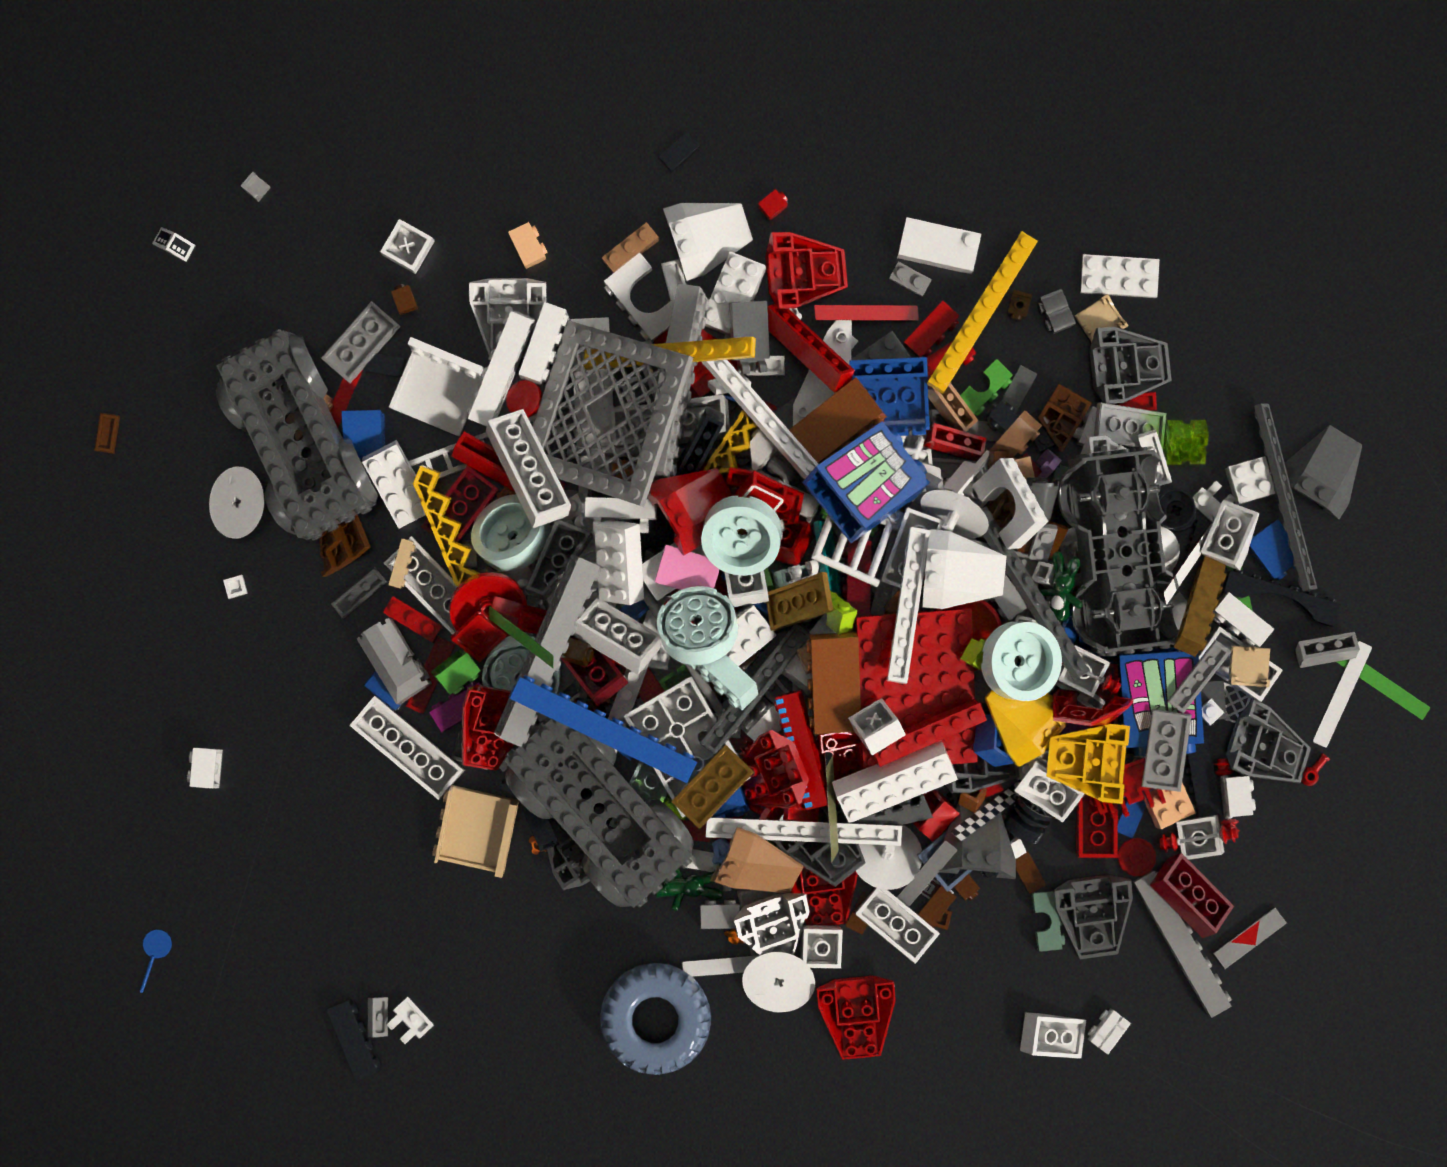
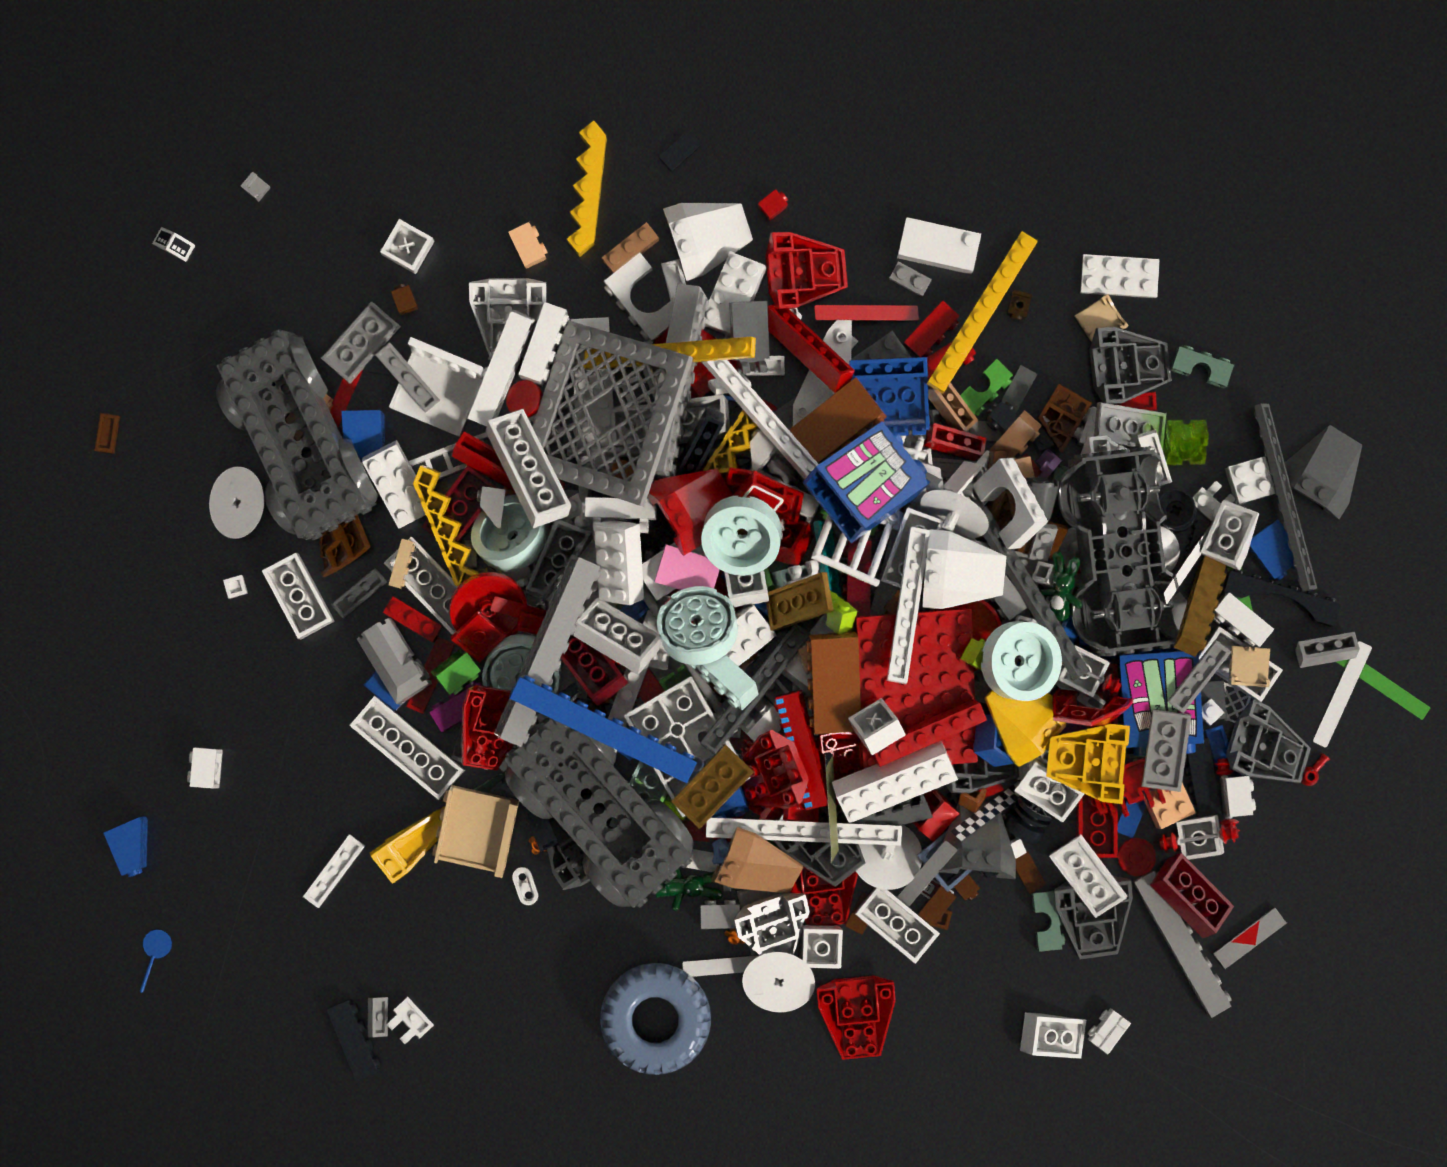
bright green sticker [489,606,554,668] -> none
dark brown brick [561,638,594,667] -> none
dark grey brick [1037,289,1076,334] -> none
none -> blue slope [104,817,148,877]
none -> white brick [262,553,335,639]
none -> white plate [303,834,365,908]
none -> yellow plate [370,773,505,884]
none -> light grey tile [375,342,440,413]
none -> light grey slope [477,487,506,529]
none -> white plate [512,867,538,905]
none -> yellow brick [567,121,607,257]
none -> white plate [1049,834,1127,918]
none -> sand green arch [1170,345,1234,389]
none -> blue tile [1204,725,1229,767]

